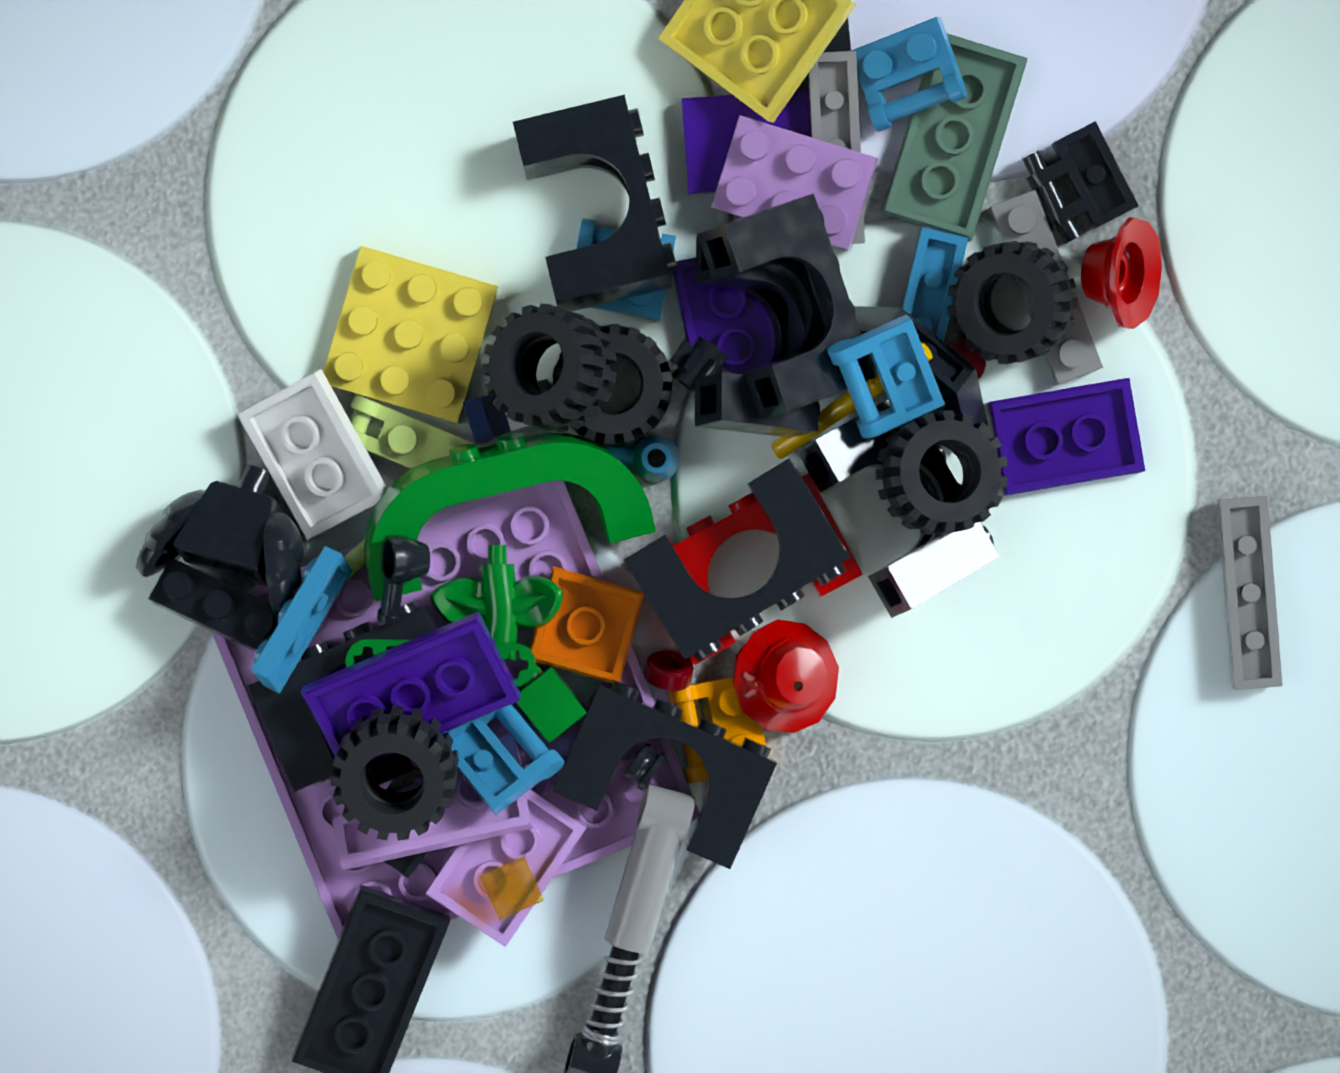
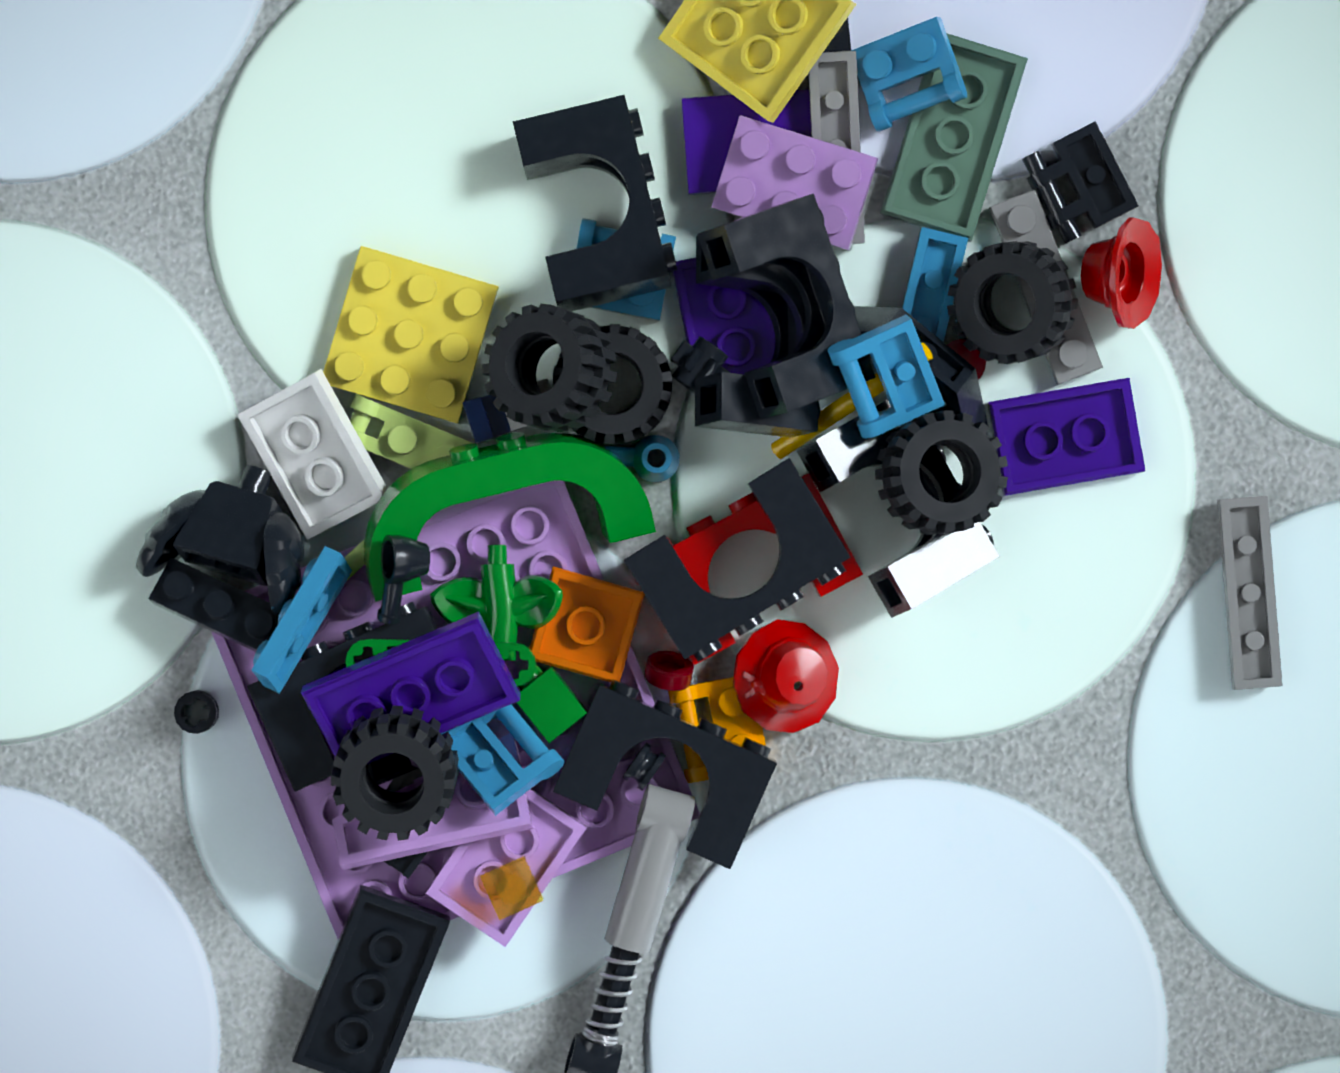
none -> black bush [174,690,219,734]

